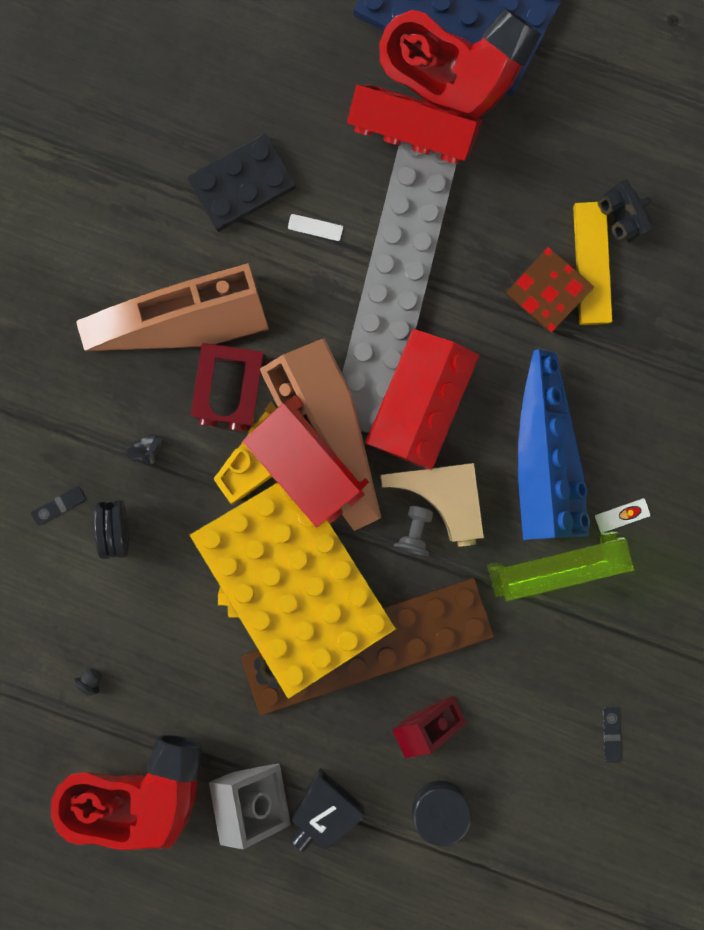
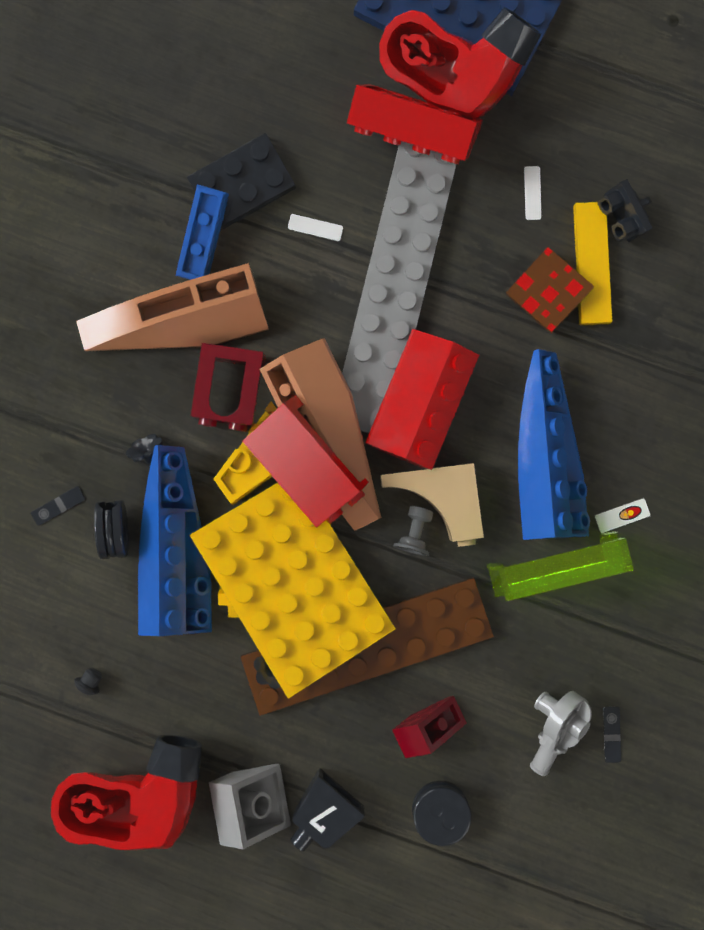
none -> blue wedge [138,445,212,636]
none -> blue tile [176,184,229,280]
none -> white sticker [524,166,541,220]
none -> light grey pin [530,691,592,776]

